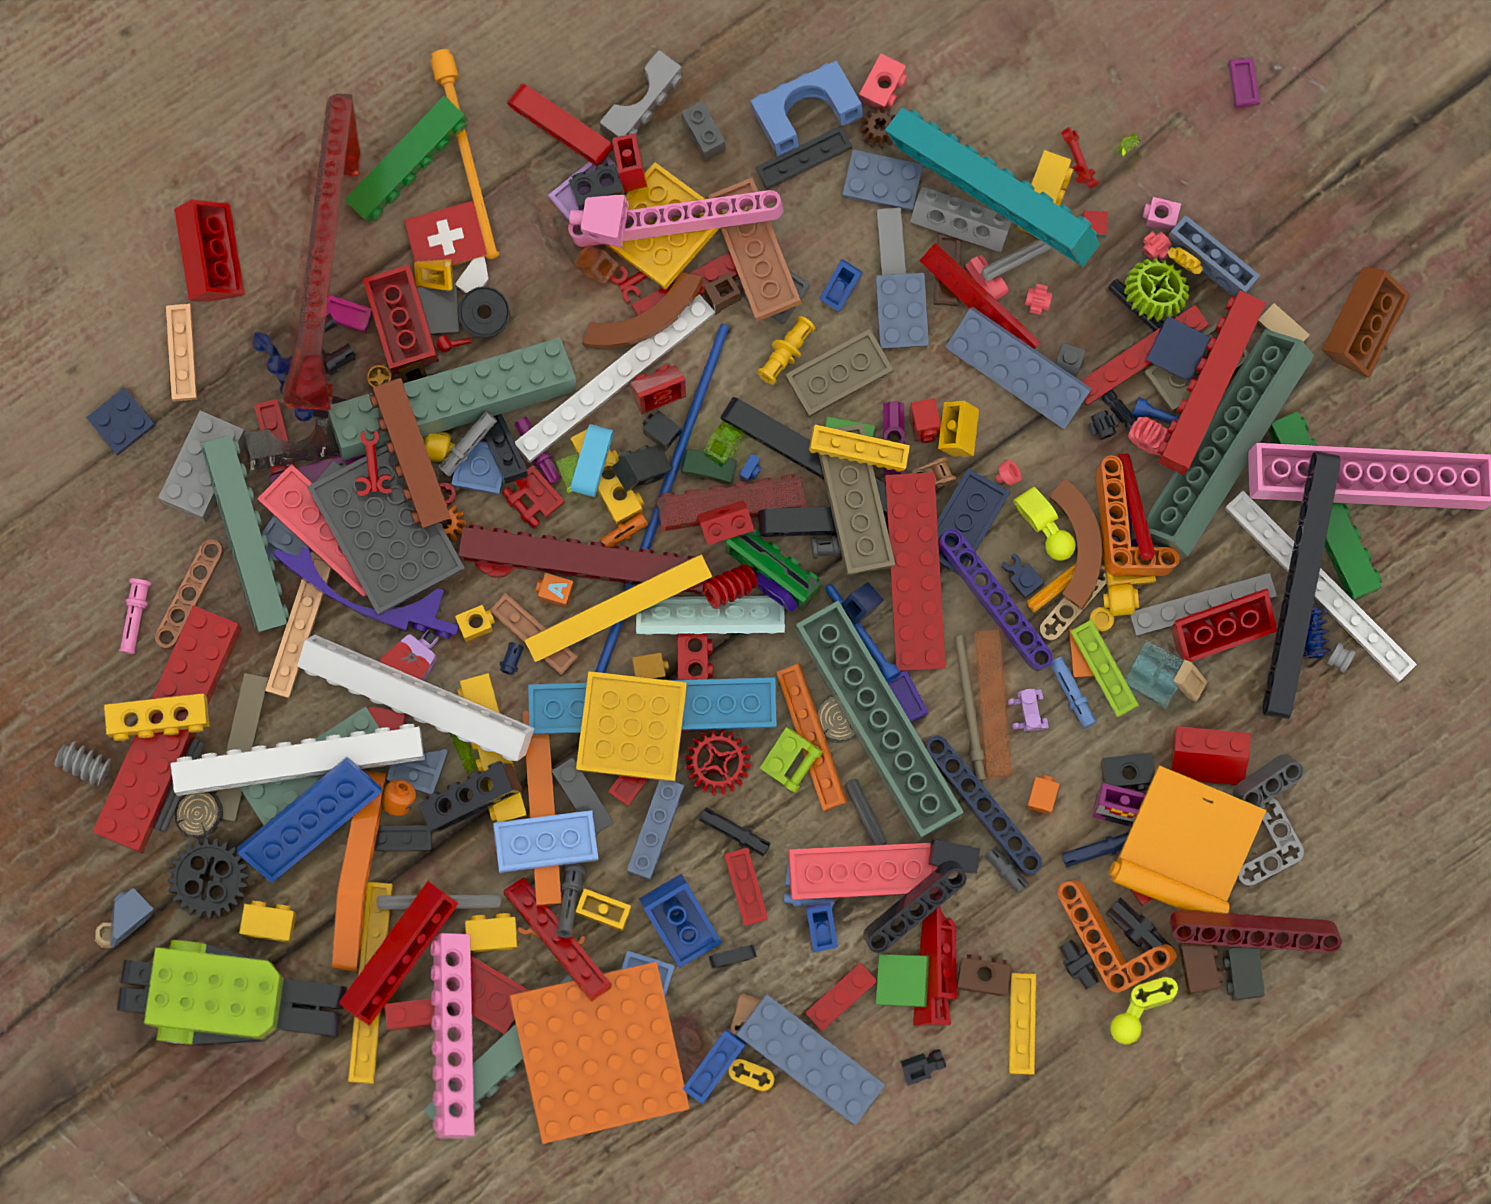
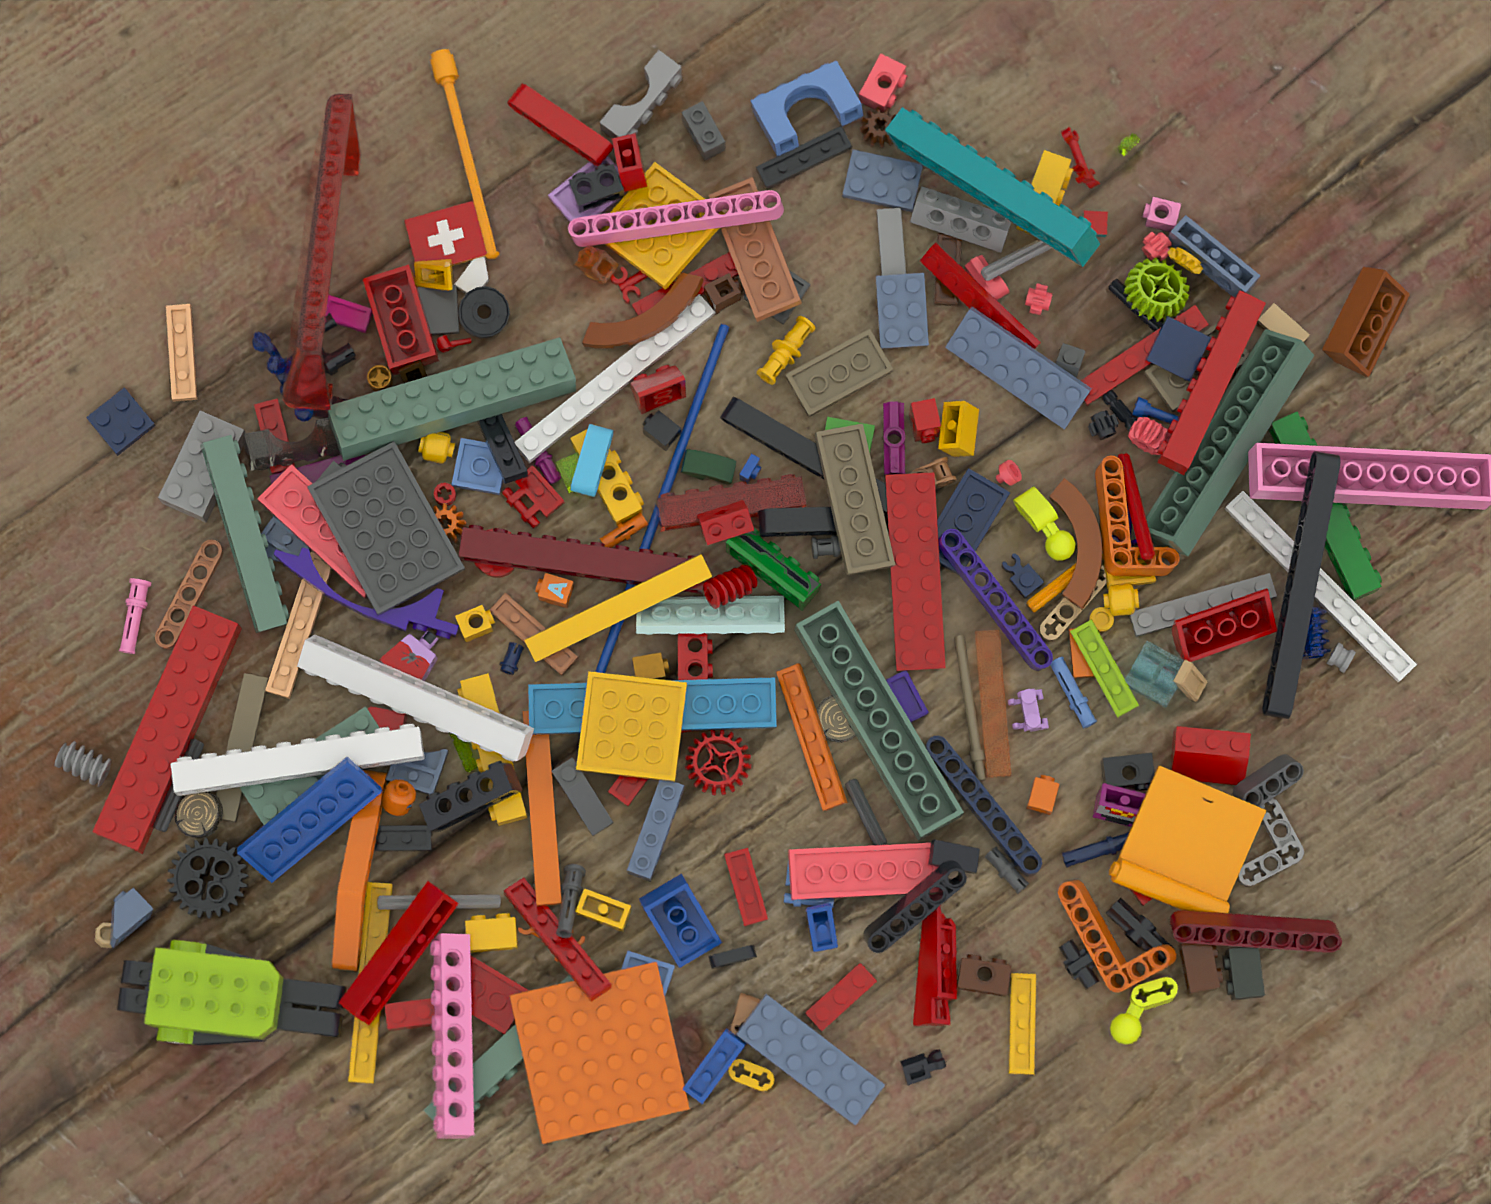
yellow brick [104,694,210,741] -> none
red slope [174,199,245,302] -> none
yellow brick [239,901,296,943] -> none
green brick [344,96,468,224] -> none
red bar [356,430,392,496] -> none
copper brick [369,378,451,529] -> none
light grey pin [438,411,497,476] -> none
light blue tile [493,810,598,873] -> none
bright pink torso [569,195,629,247] -> none
pearl dark grey brick [612,445,673,492] -> none
black pin [699,807,771,857] -> none
clear neon green brick [704,421,744,463] -> none
dark purple tile [755,573,798,612] -> none
lime plate [760,727,823,793] -> none
yellow gear [809,425,910,472] -> none
blue slope [819,259,863,312] -> none
blue piece [825,584,901,683] -> none
dark blue brick [841,582,884,625] -> none
bright green tile [876,954,929,1007] -> none
magenta tile [1228,57,1260,108] -> none

